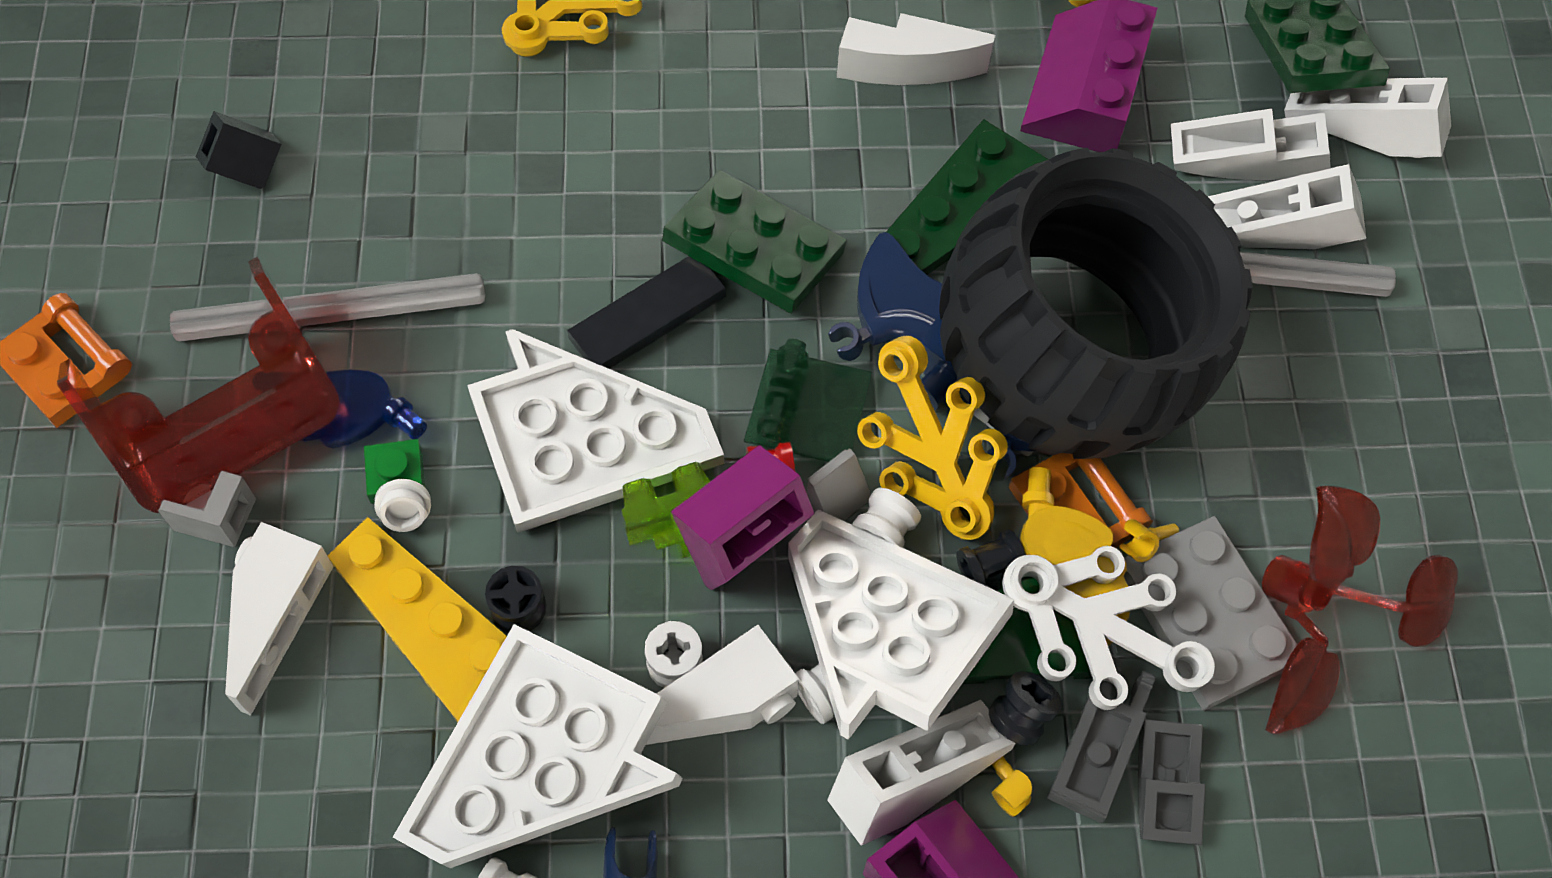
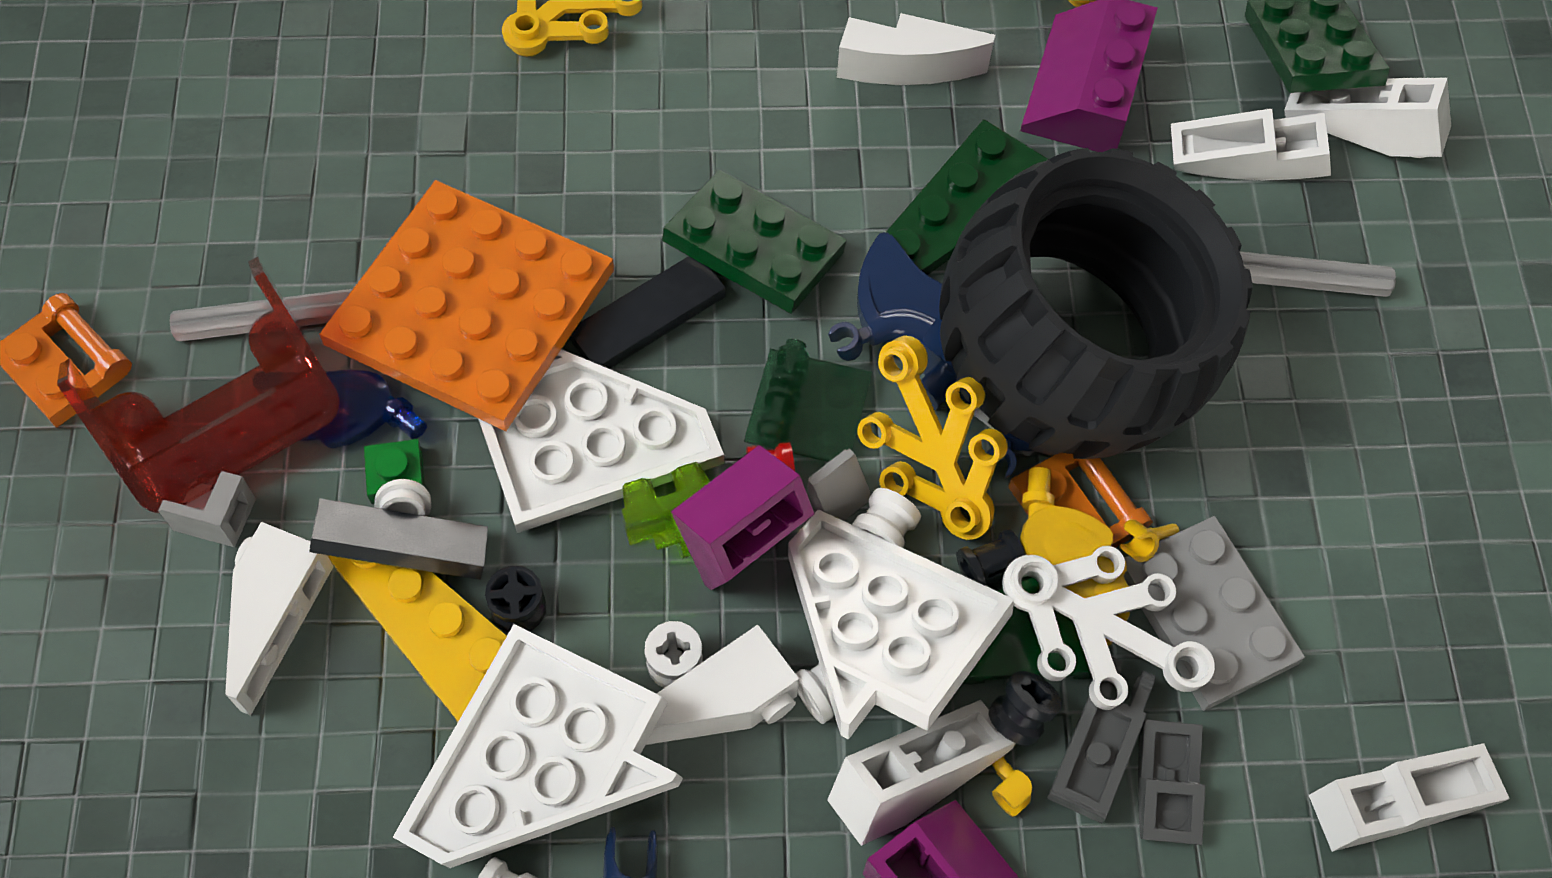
black panel [196,111,282,189] -> none
white slope [1208,164,1366,249] -> none
clear red plant [1262,486,1458,734] -> none
none -> tile [309,498,488,580]
none -> orange plate [319,180,614,431]
none -> white slope [1309,743,1510,852]

